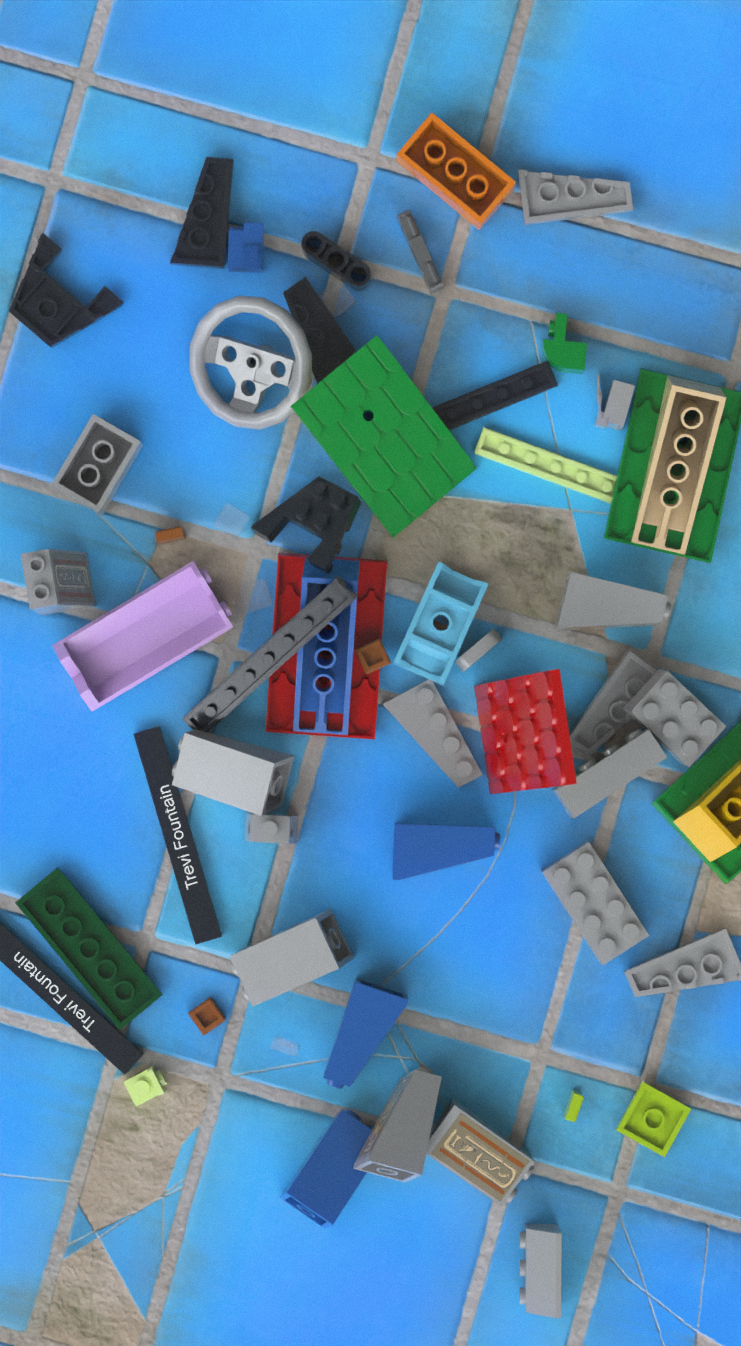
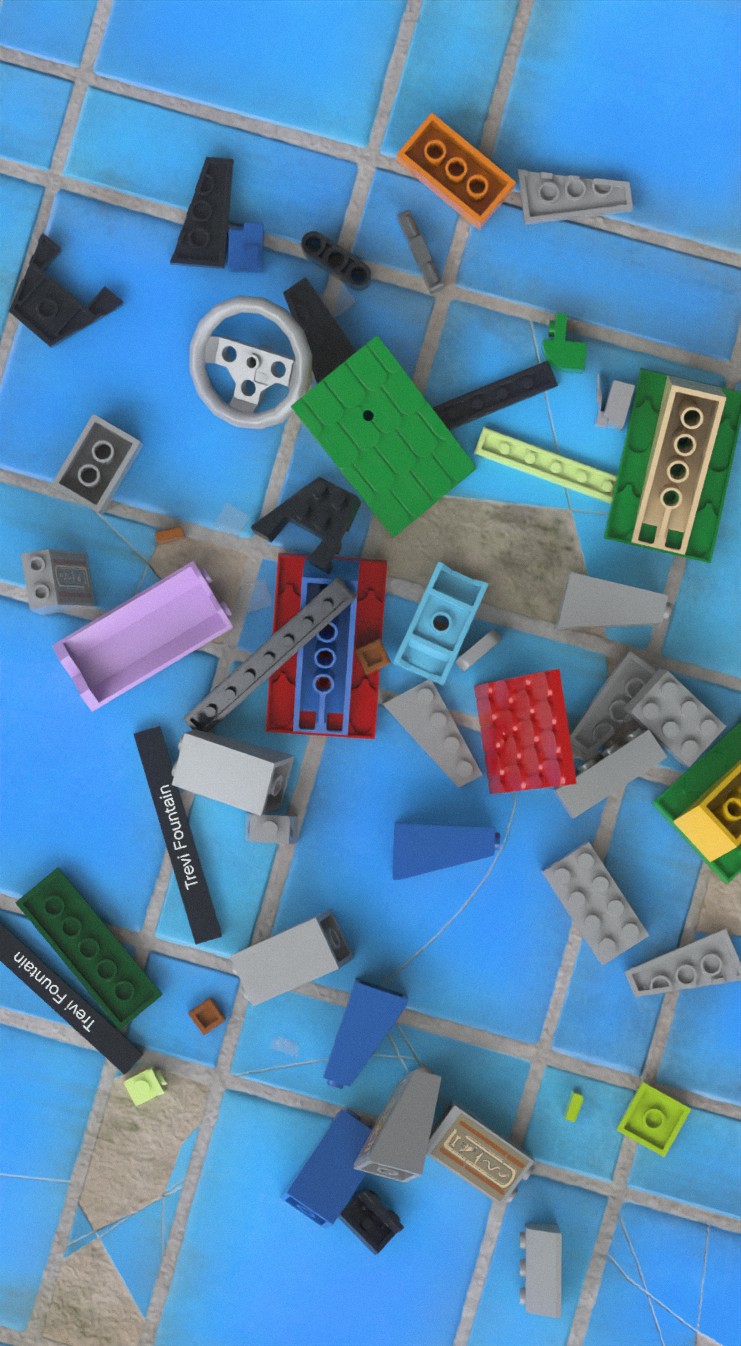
none -> black bracket [338,1188,404,1255]

